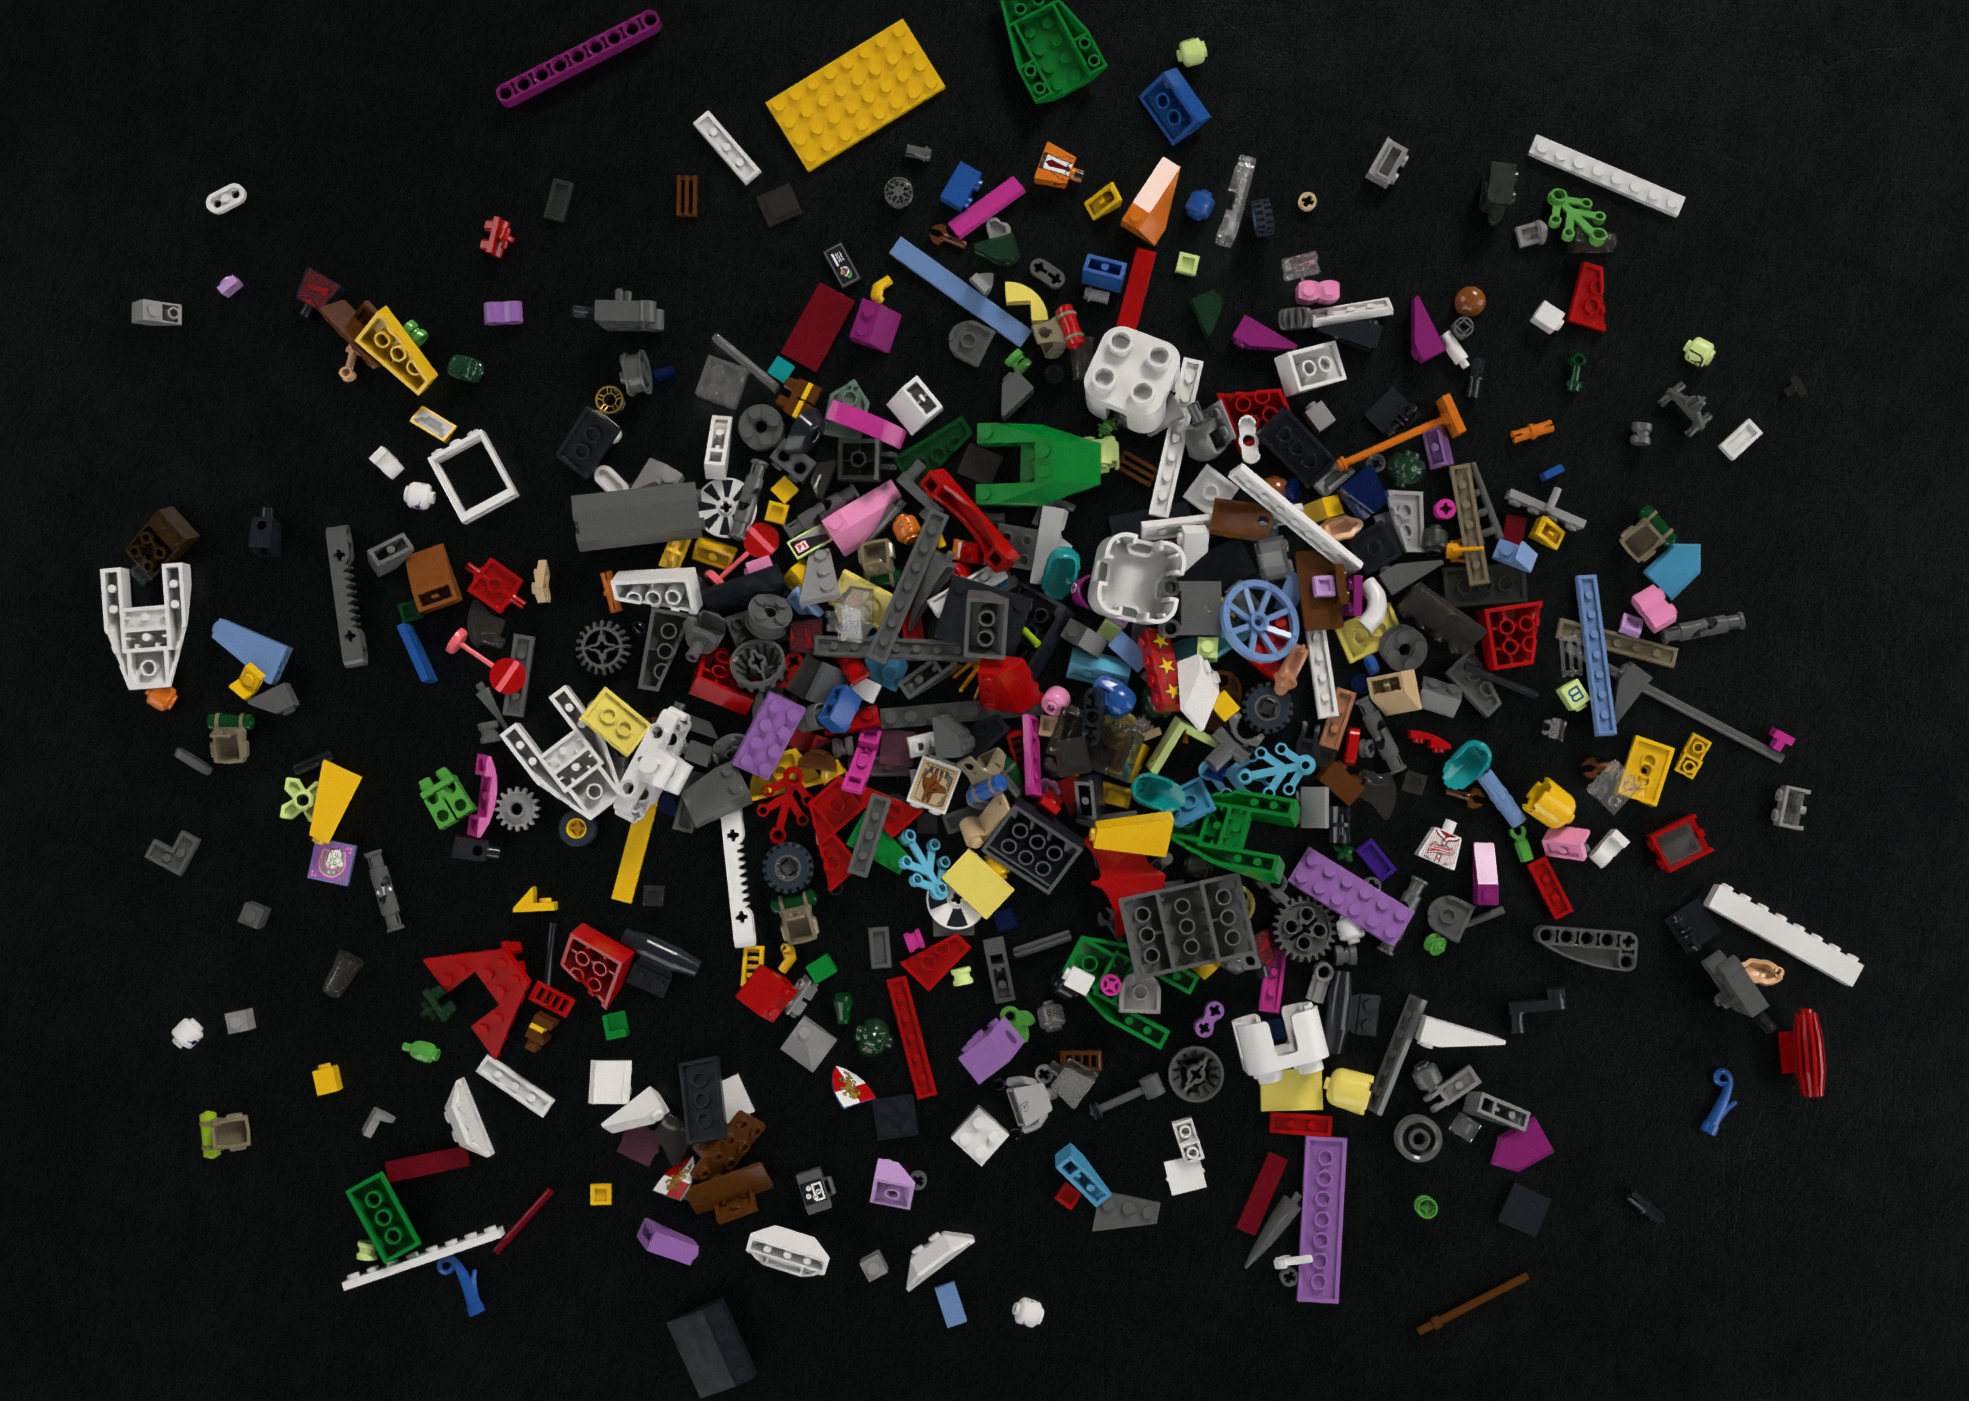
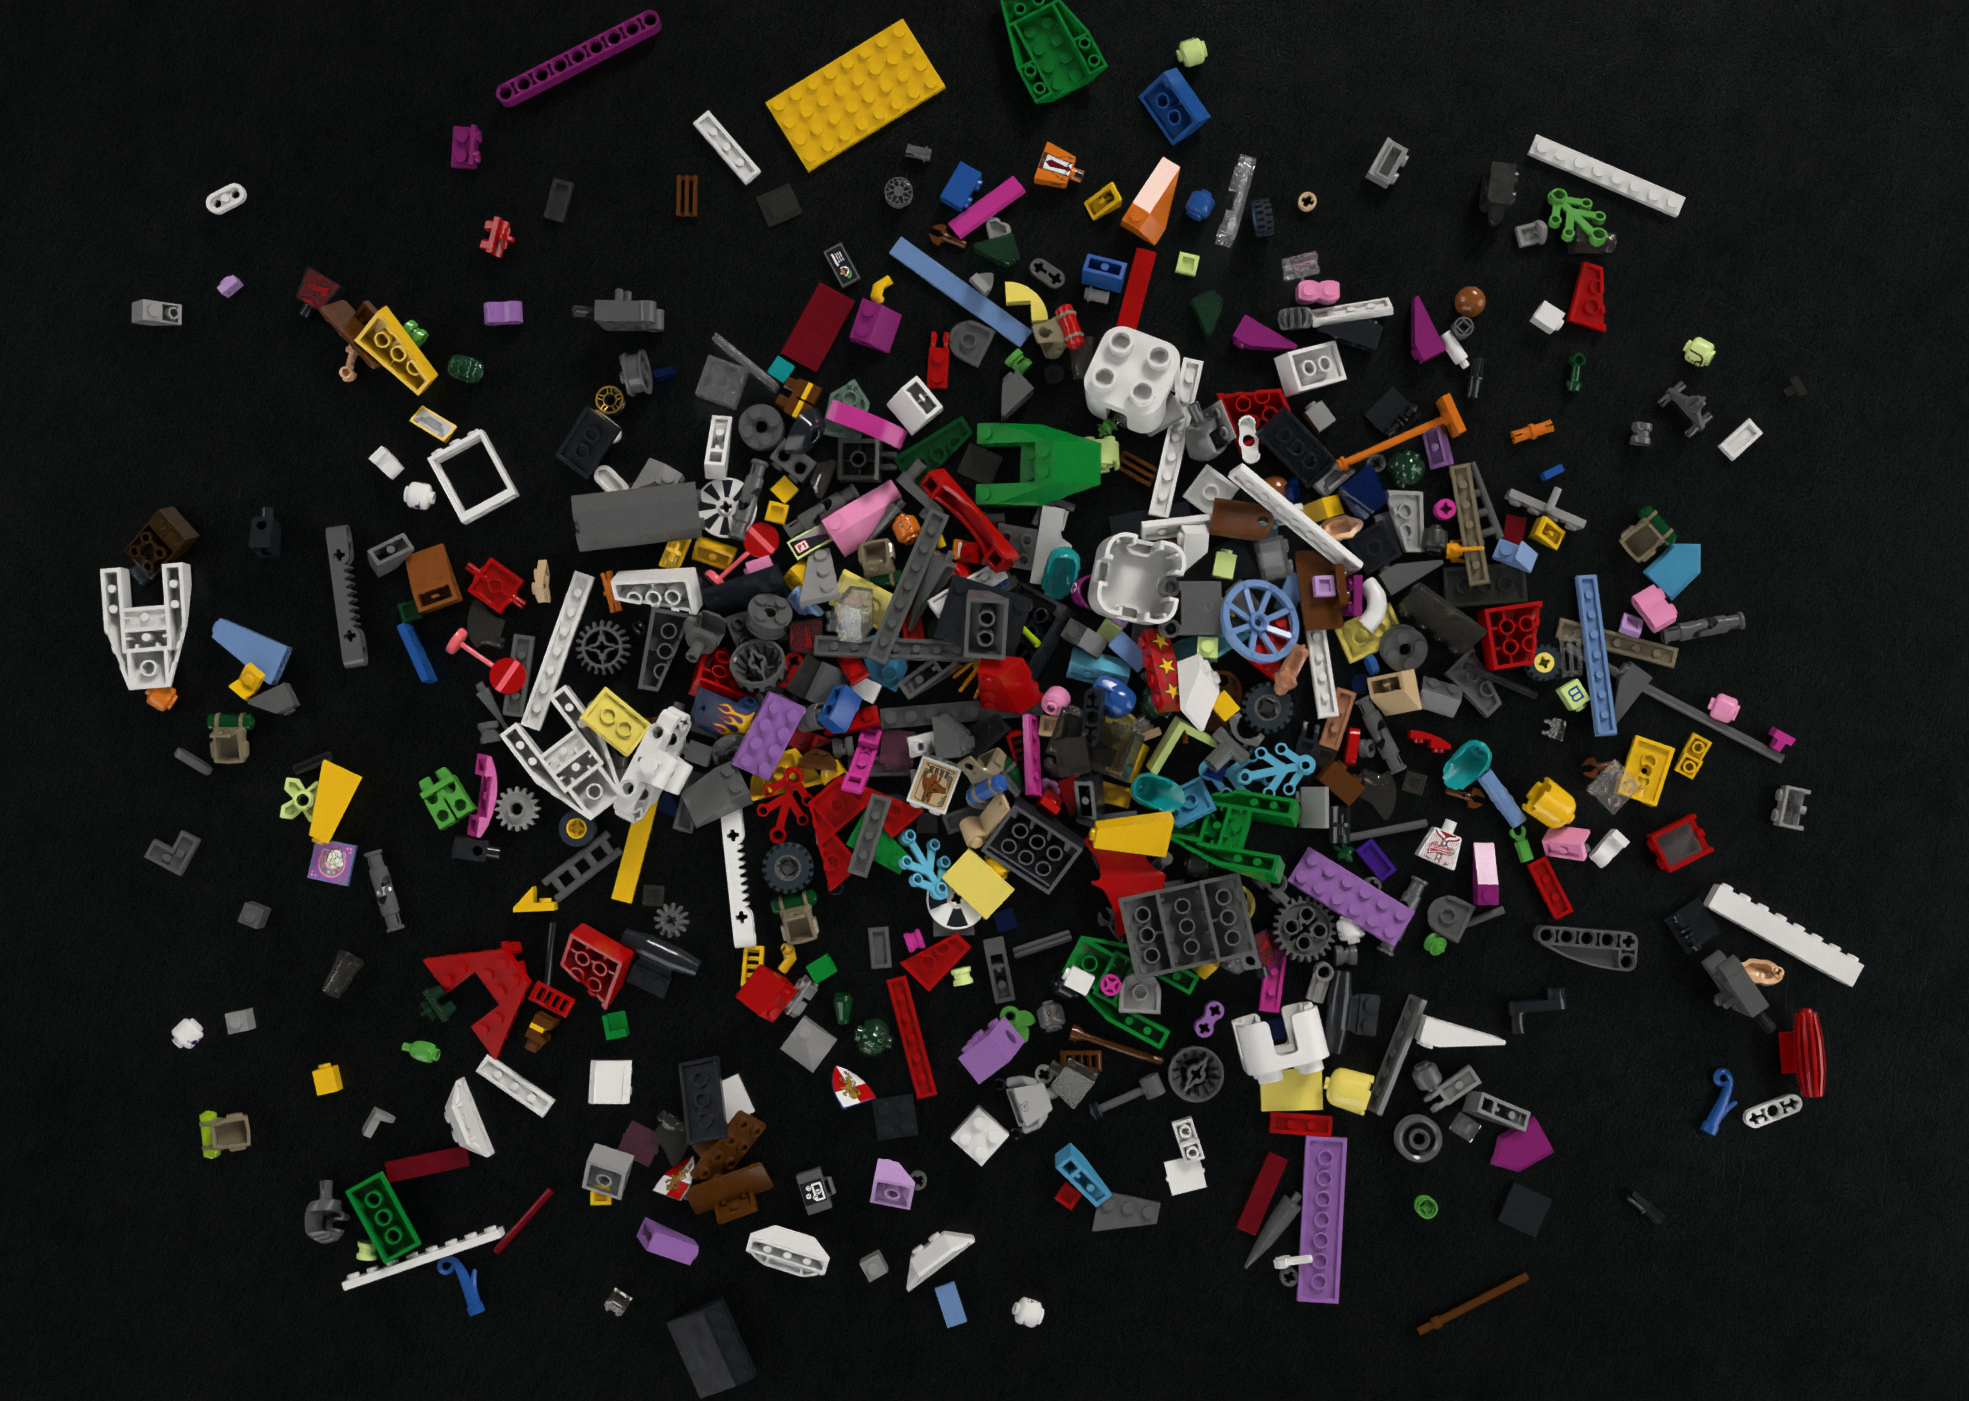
white slope [601,1086,670,1134] -> none
none -> dark grey piece [305,1180,350,1244]
none -> magenta bracket [451,124,482,170]
none -> white plate [520,571,595,731]
none -> dark grey bar [541,830,623,903]
none -> light grey slope [582,1143,634,1200]
none -> clear smoke tile [604,1287,633,1317]
none -> clear gear [654,903,689,938]
none -> dark blue door [690,687,759,737]
none -> red hinge [927,331,950,390]
none -> reddish brown piece [1068,1024,1164,1065]
none -> yellowish green brick [1210,549,1237,581]
none -> dark grey bar [1350,819,1428,842]
none -> black wheel [1523,645,1562,681]
none -> bright pink head [1707,694,1740,723]
none -> white beam [1743,1093,1802,1128]

